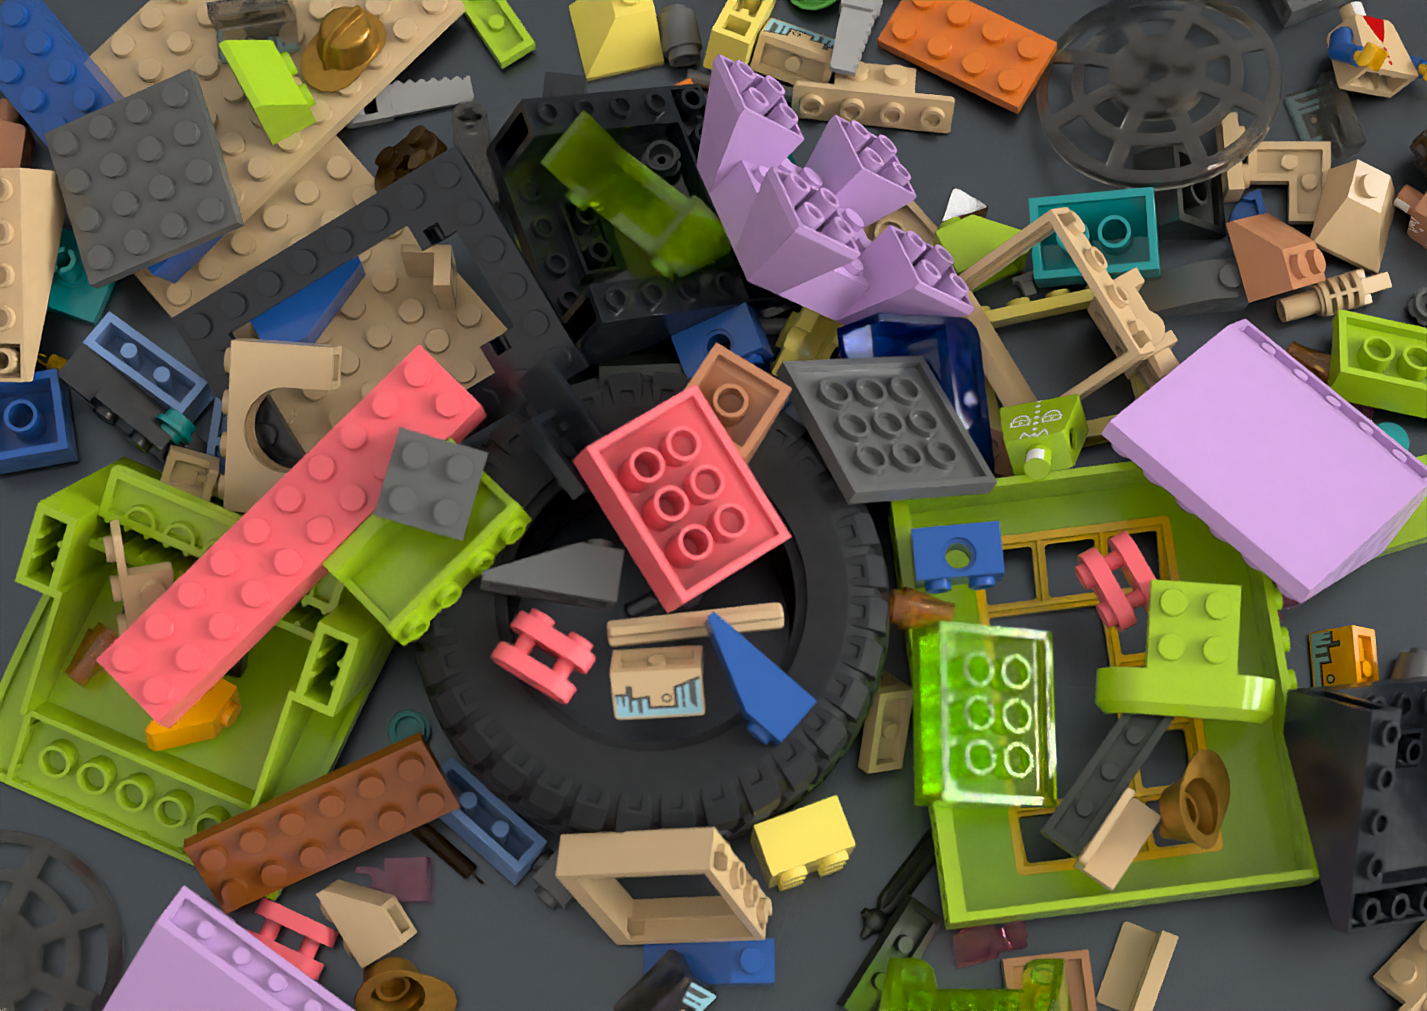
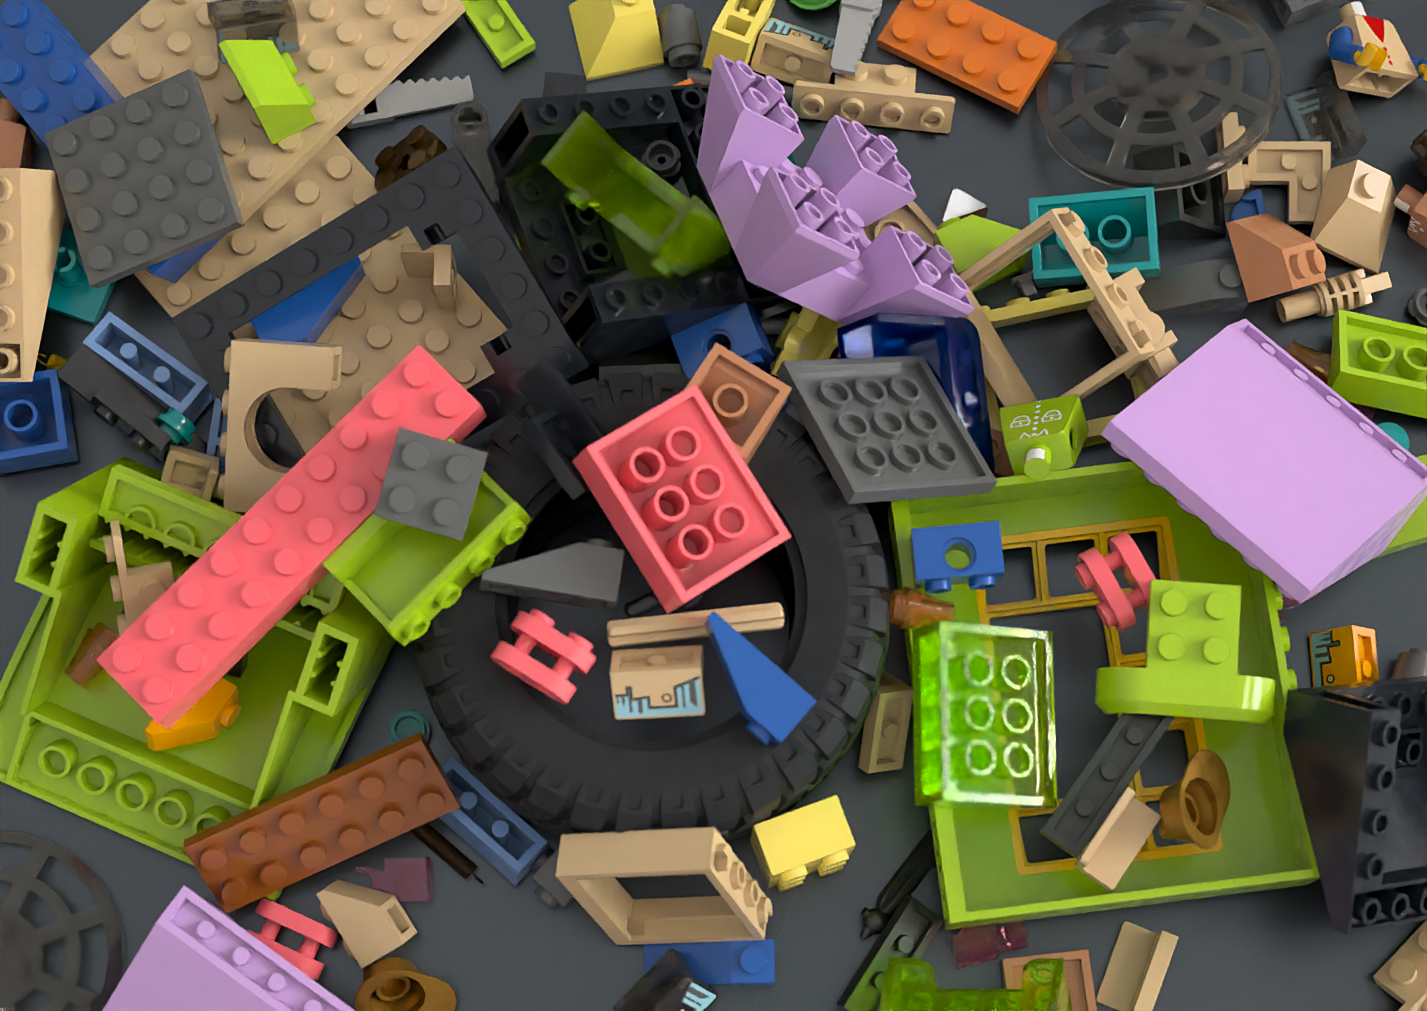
pearl gold piece [300,5,386,92] -> none

